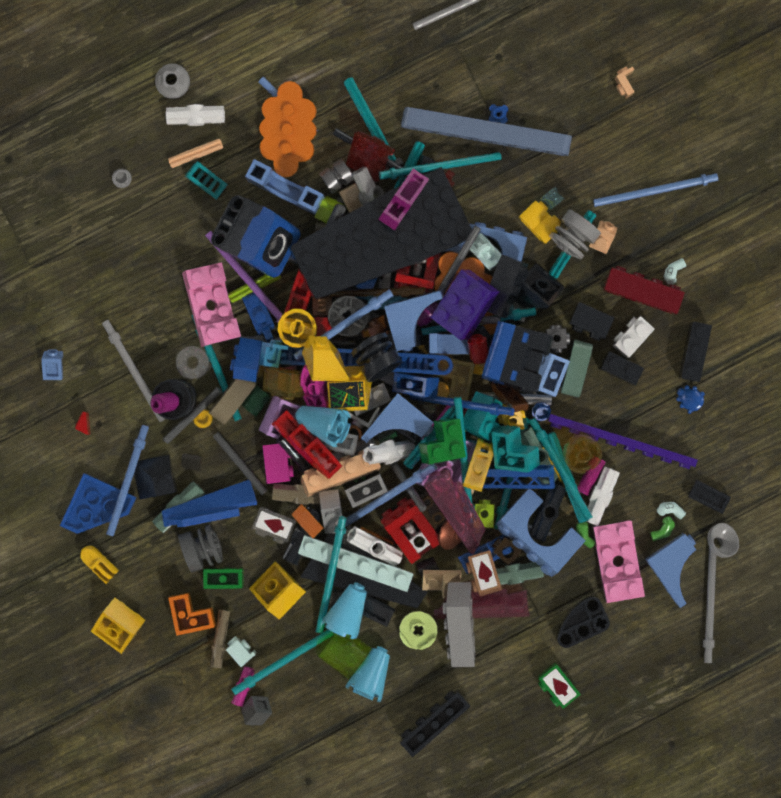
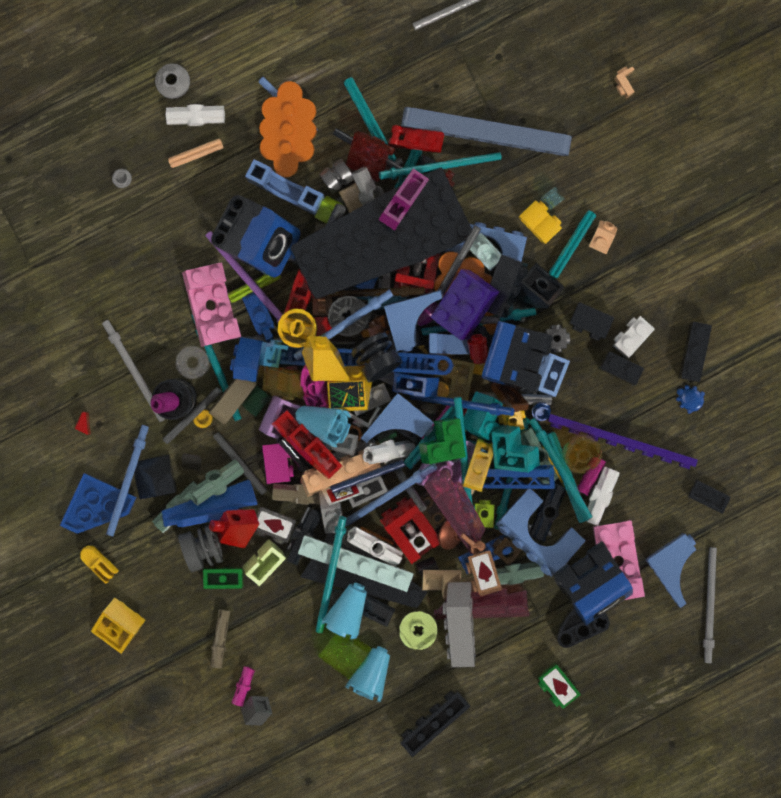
medium blue bracket [42,349,63,380] -> none
orange brick [168,592,216,636] -> none
teal slope [185,161,228,200] -> none
light aqua brick [226,636,257,667] -> none
teal bar [231,629,334,695] -> none
yellow slope [249,561,306,620] -> none
orange sticker [292,504,323,538] -> none
blue plate [489,104,508,124] -> none
light grey wheel [549,209,601,260] -> none
sand green beam [560,339,593,398] -> none
bright green arm [576,521,595,548] -> none
medium blue bar [593,173,718,207] -> none
dark red brick [603,266,685,315] -> none
bright green arm [650,517,675,541] -> none
light aqua arm [657,501,686,520] -> none
light aqua arm [664,258,686,285] -> none
light grey piece [707,523,739,558] -> none
none -> sand green piece [188,459,244,506]
none -> red torso [209,509,260,548]
none -> yellowish green piece [243,539,286,586]
none -> sticker [322,483,364,506]
none -> dark blue bar [330,459,405,493]
none -> red plate [388,125,444,153]
none -> nougat hand [460,533,486,555]
none -> piece [553,541,633,625]

